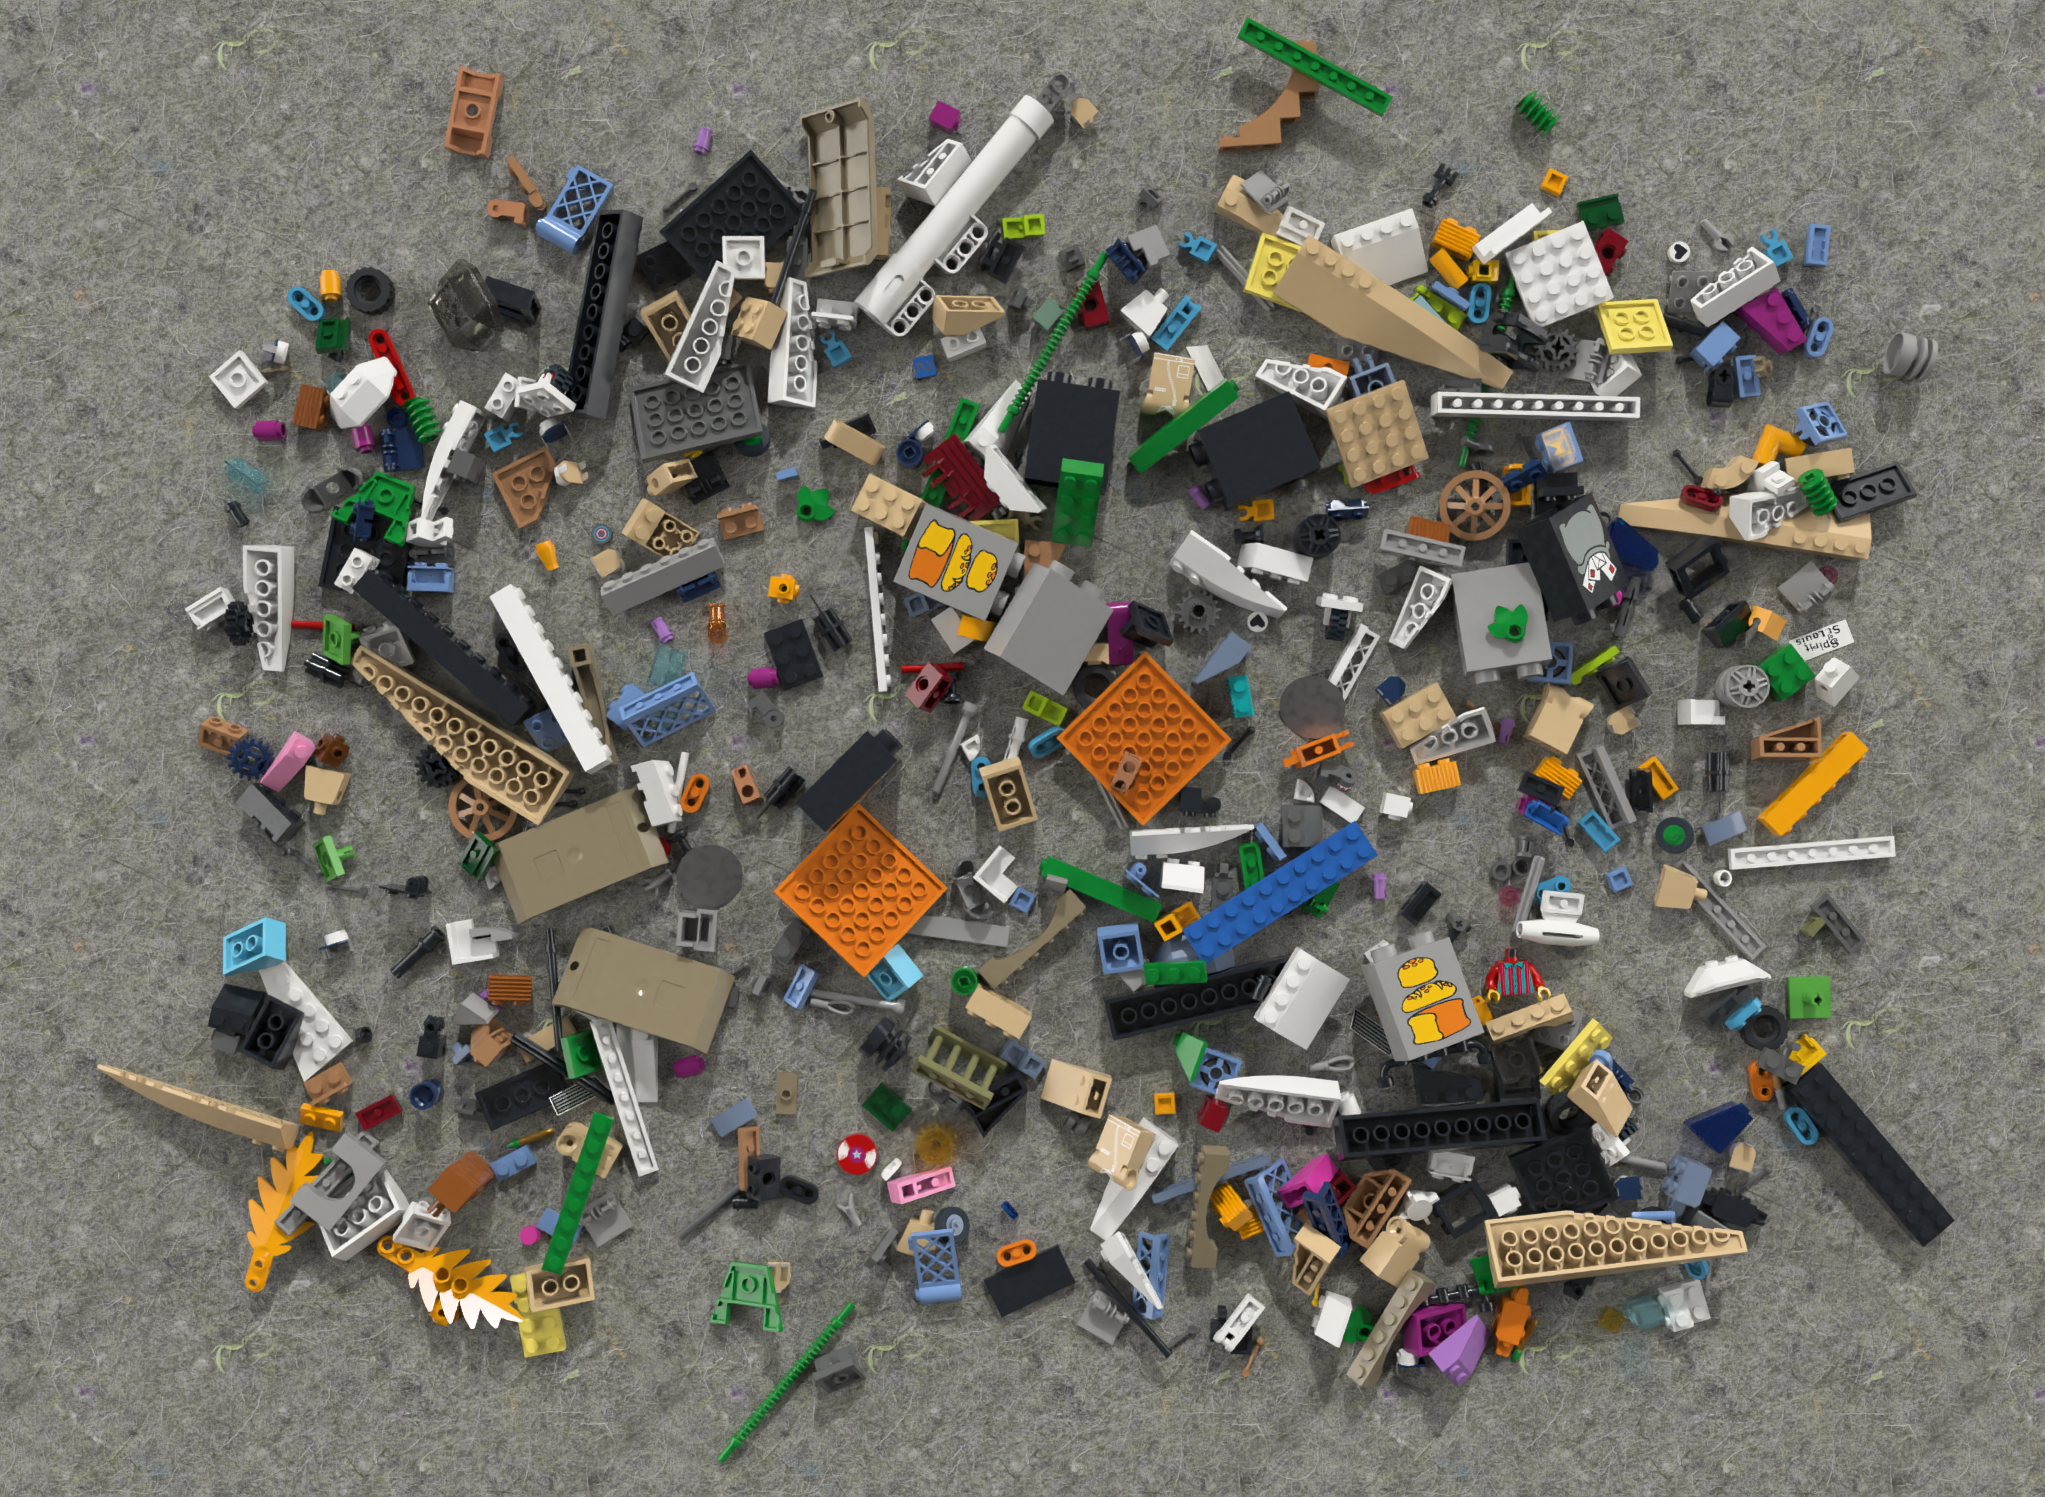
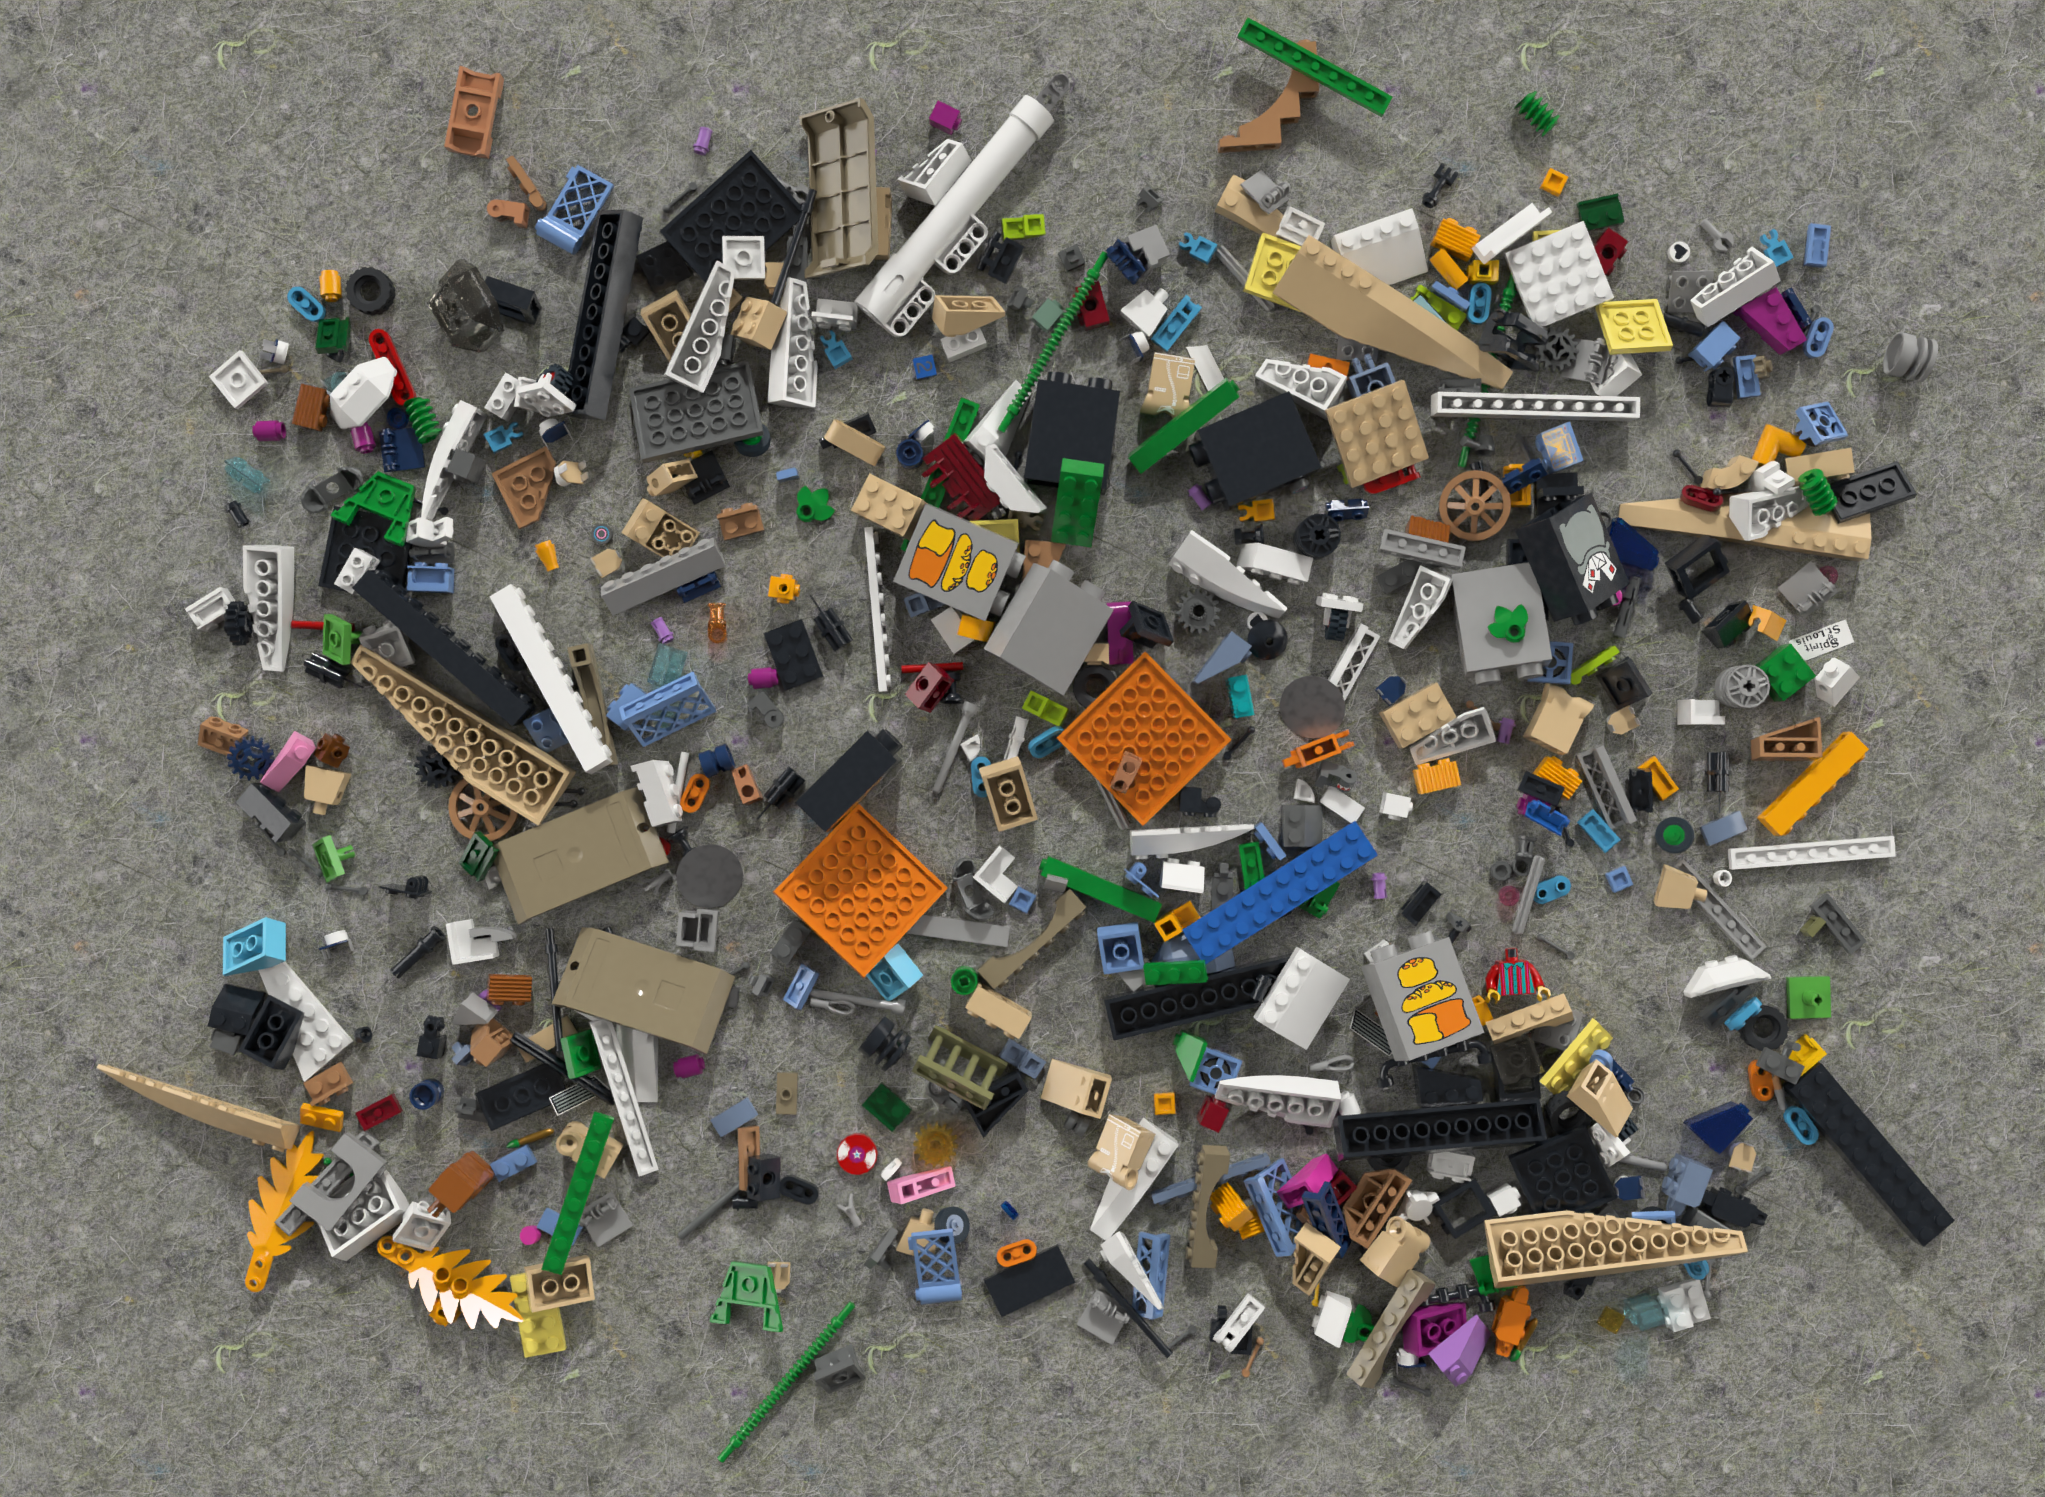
dark blue hinge [349,497,375,542] -> none
tan piece [1071,95,1101,129] -> none
white plate [1516,890,1600,947] -> none
none -> dark blue wheel [698,743,735,778]
none -> black dish [1247,620,1288,660]

